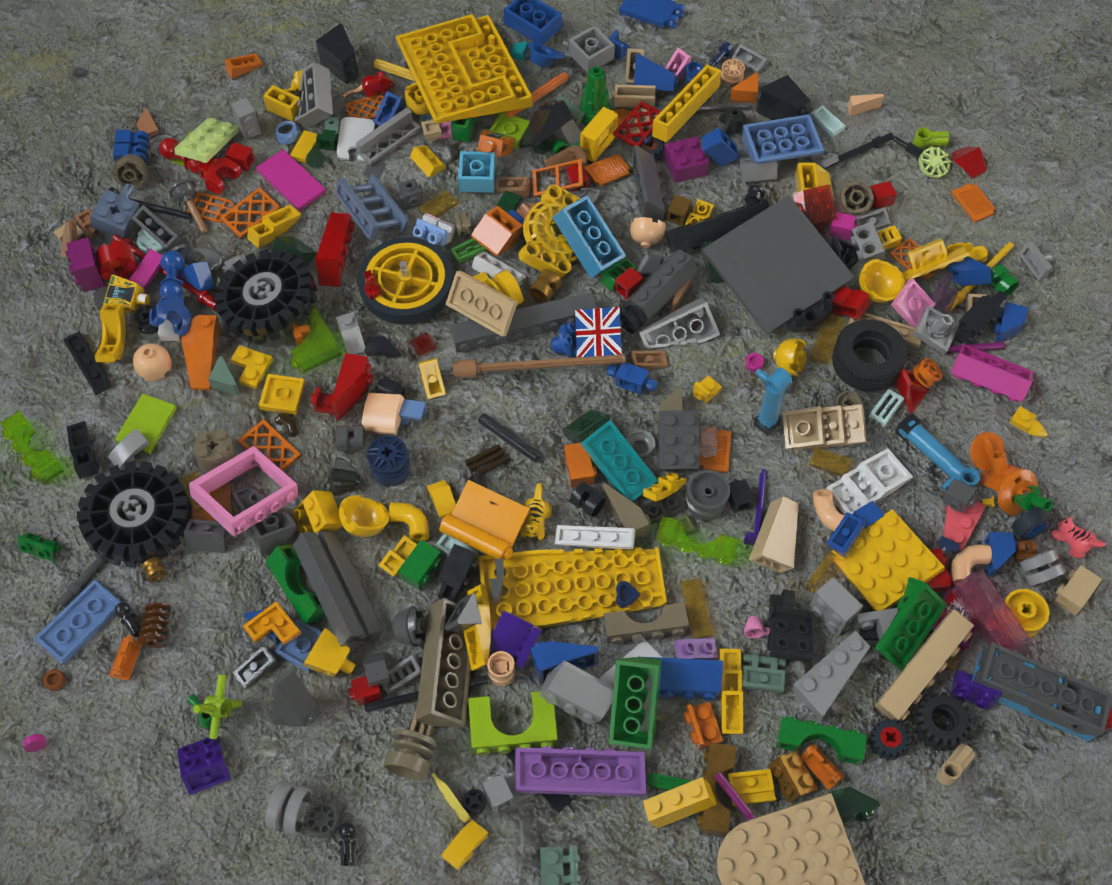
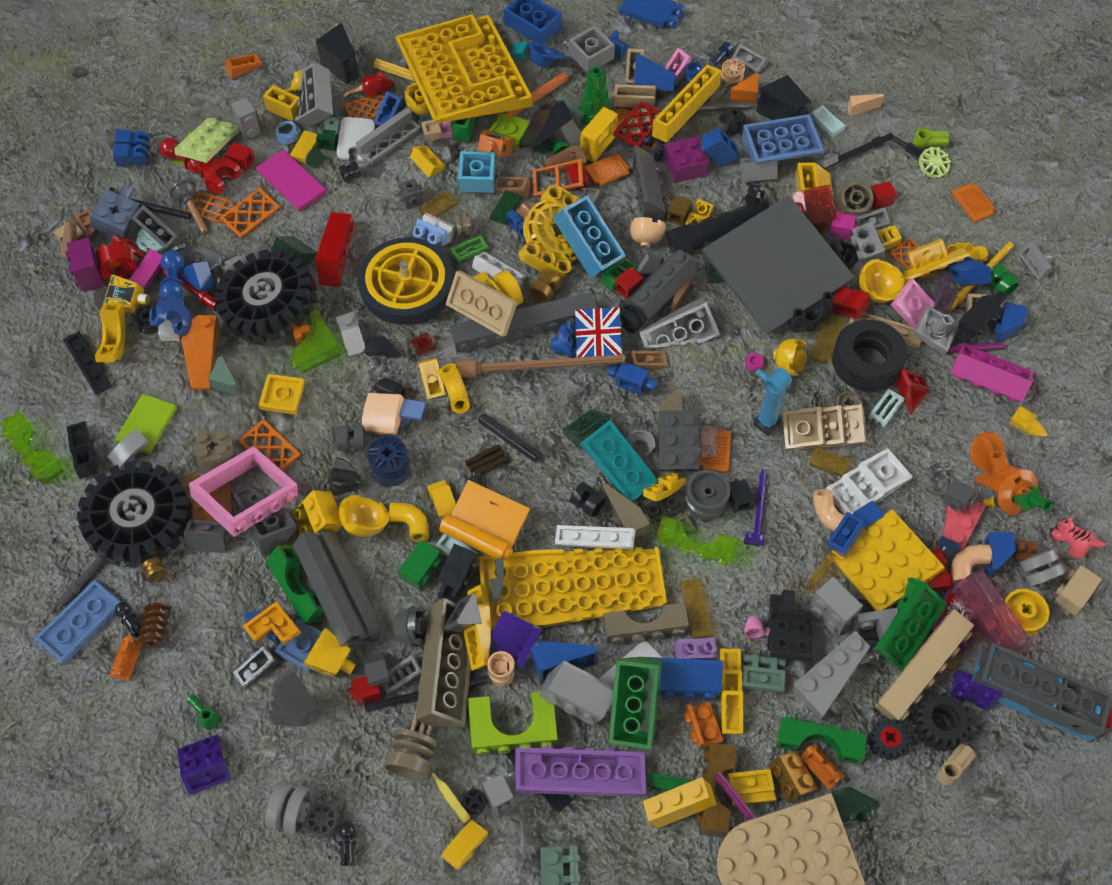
green hinge [17,532,61,562] -> none
dark pink tile [23,734,46,752] -> none
dark orange tile [43,669,66,692] -> none
dark tan cone [113,154,148,189] -> none
light nougat cylinder [133,343,172,381] -> none
nougat tile [136,109,160,137] -> none
lime bar [193,674,242,739] -> none
yellow plate [230,345,273,390] -> none
yellow slope [247,204,302,249] -> none
dark brown arm [275,413,298,437] -> none
red bracket [310,387,334,415] -> none
red slope [331,353,374,421] -> none
sand blue fence [334,174,409,240] -> none
red piece [363,269,382,299] -> none
yellow slope [378,535,417,577] -> none
slope [471,206,523,257] -> none
yellow animal [520,483,552,541] -> none
orange brick [564,443,597,488] -> none
dark blue tile [616,581,640,609] -> none
yellow bracket [692,375,722,404] -> none
tan slope [749,497,799,573] -> none
dark azure piece [895,413,980,491] -> none
orange wheel [913,358,942,388] -> none
red slope [951,147,986,178] -> none
black wheel [1011,507,1053,541] -> none
none -> black wheel [339,161,361,183]
none -> yellow cylinder [438,363,470,414]

